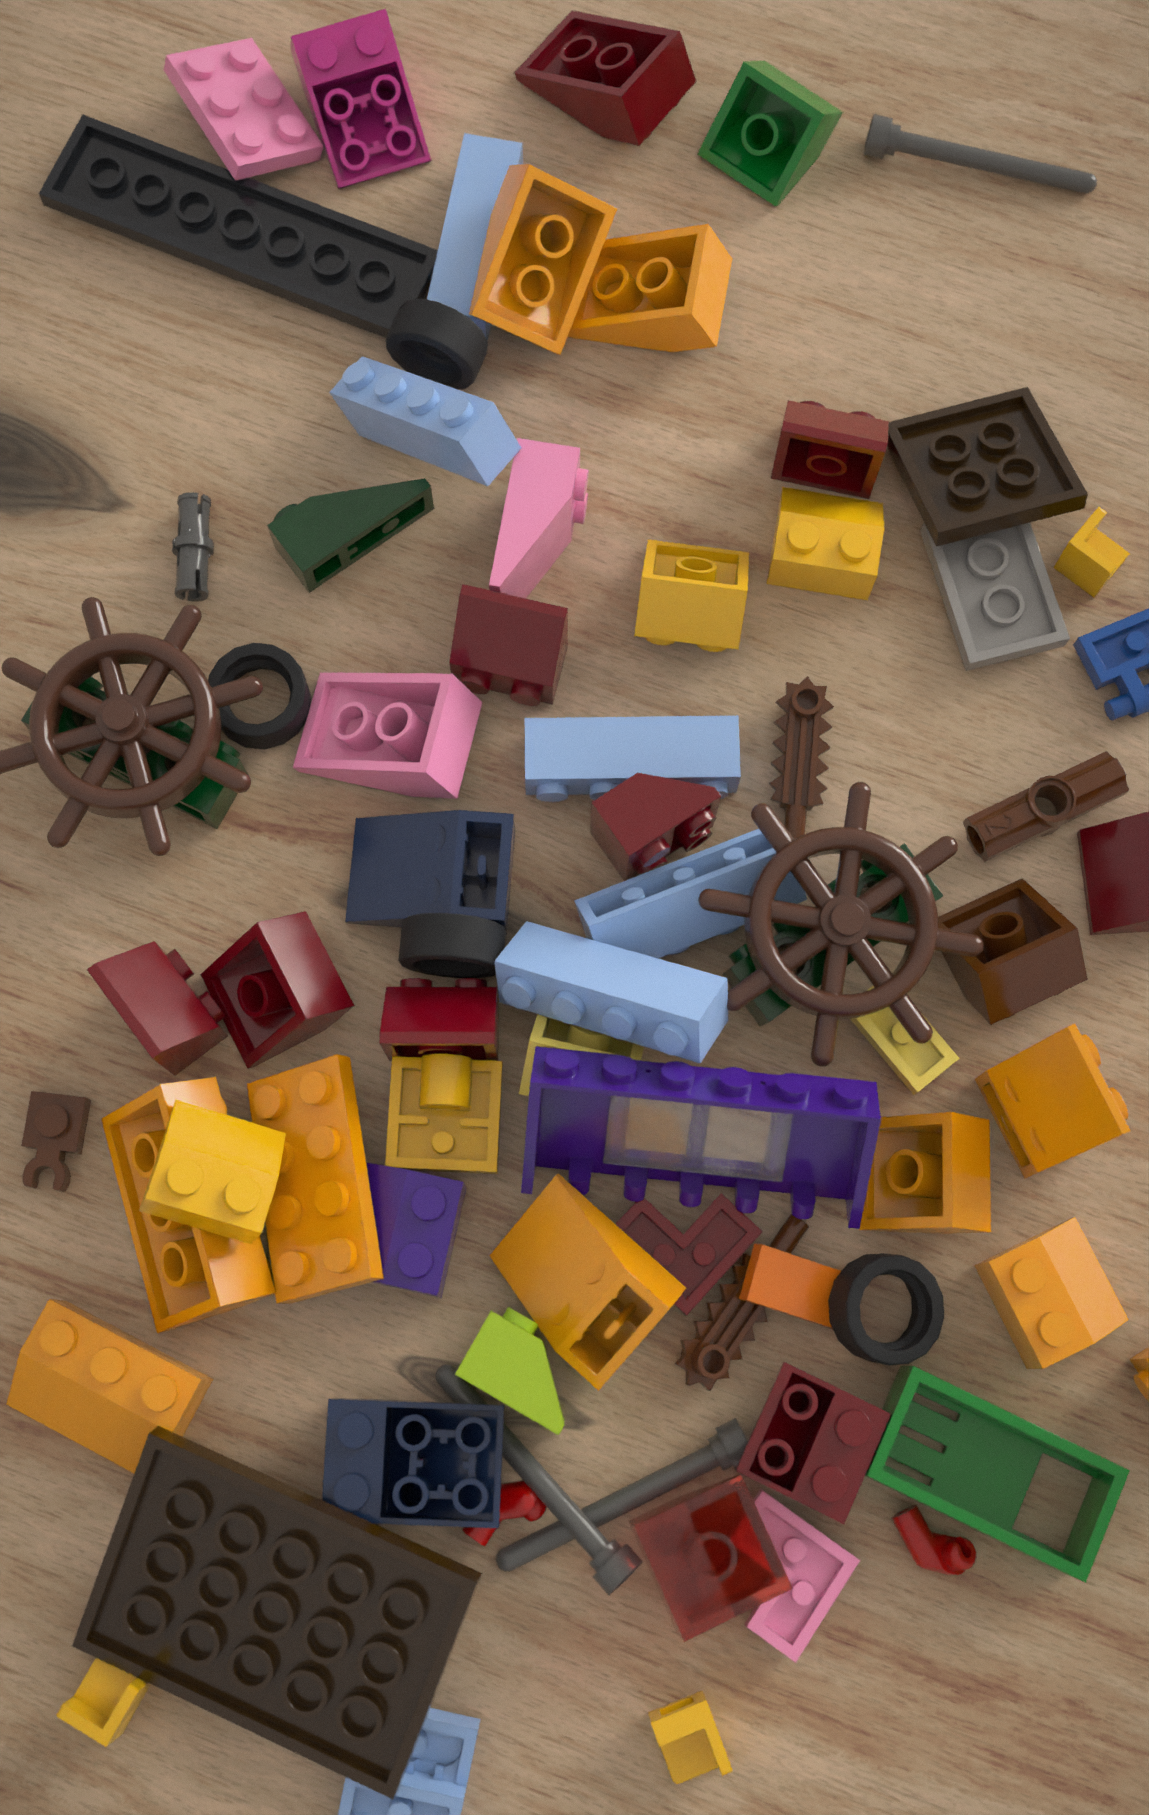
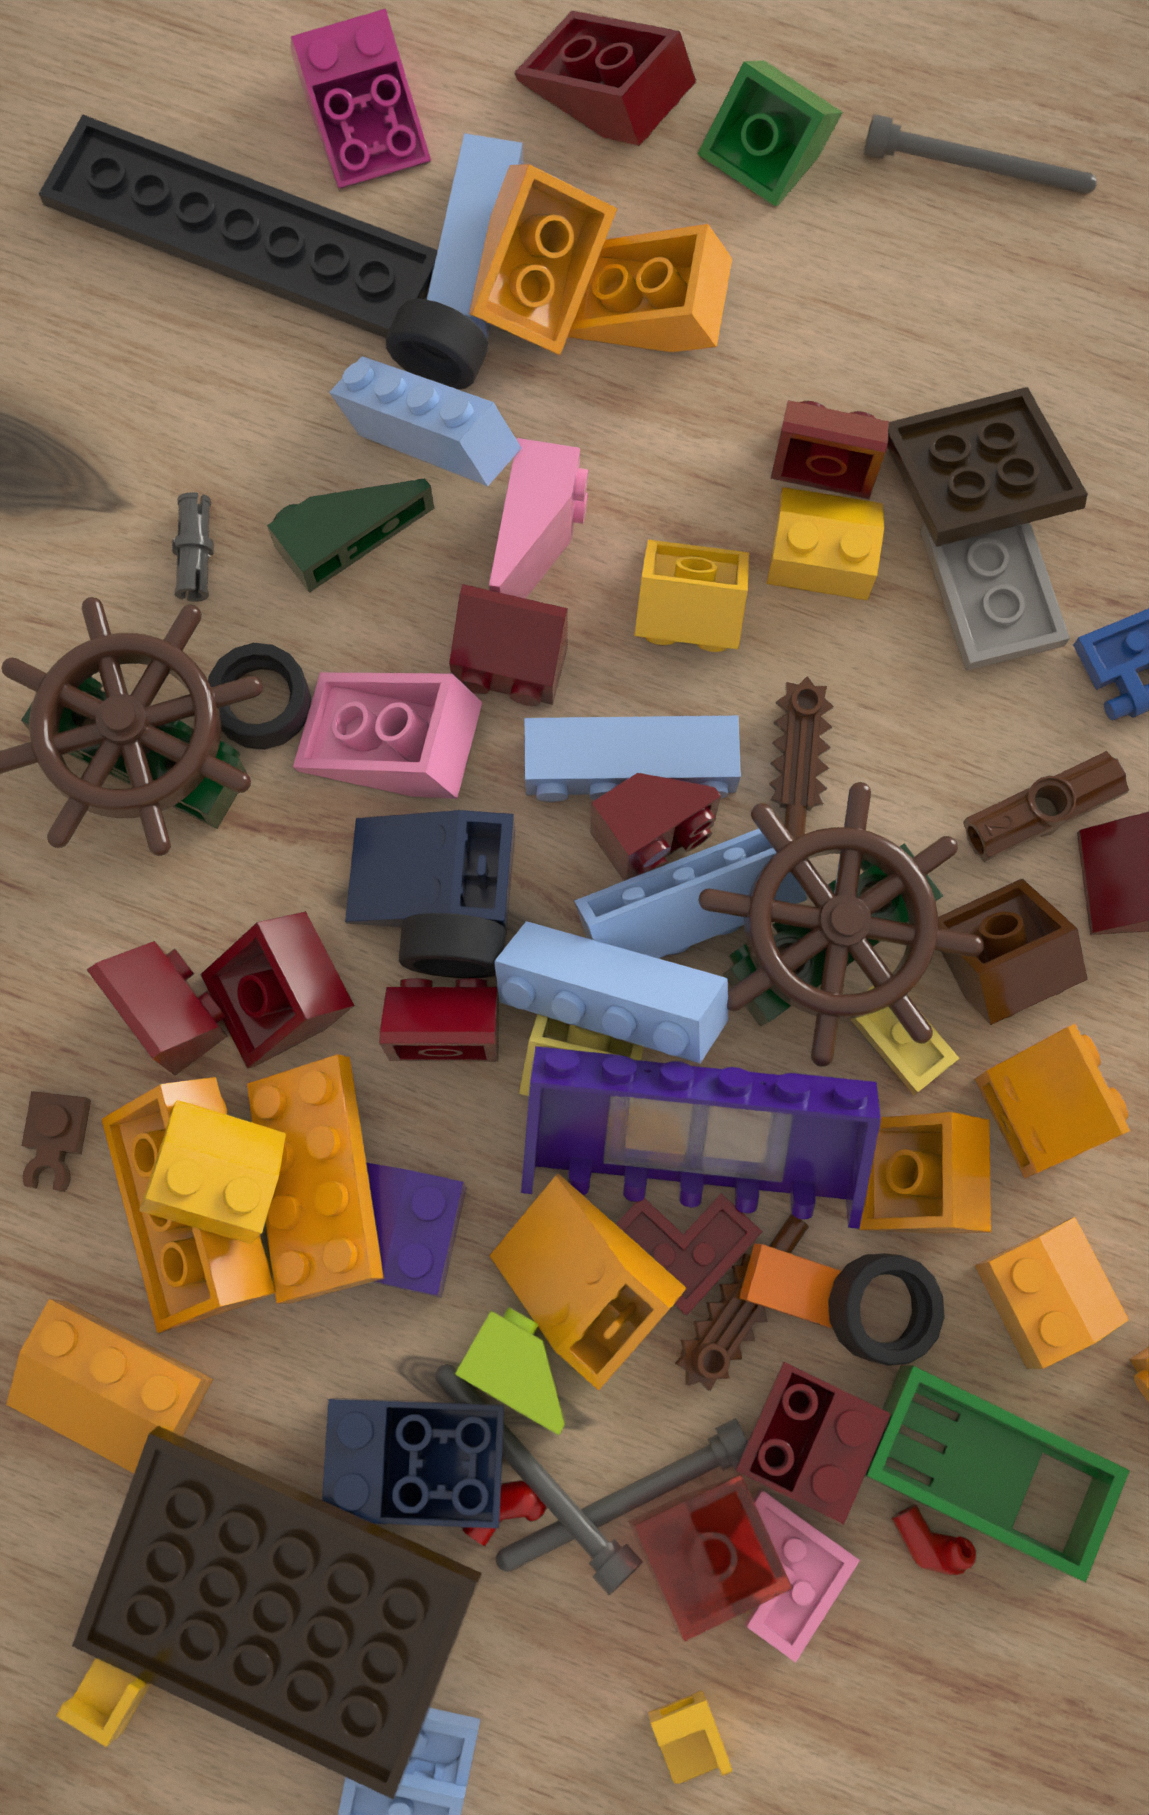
bright pink plate [164,38,324,181] -> none
yellow plate [385,1054,503,1174] -> none
yellow panel [1053,507,1130,598] -> none

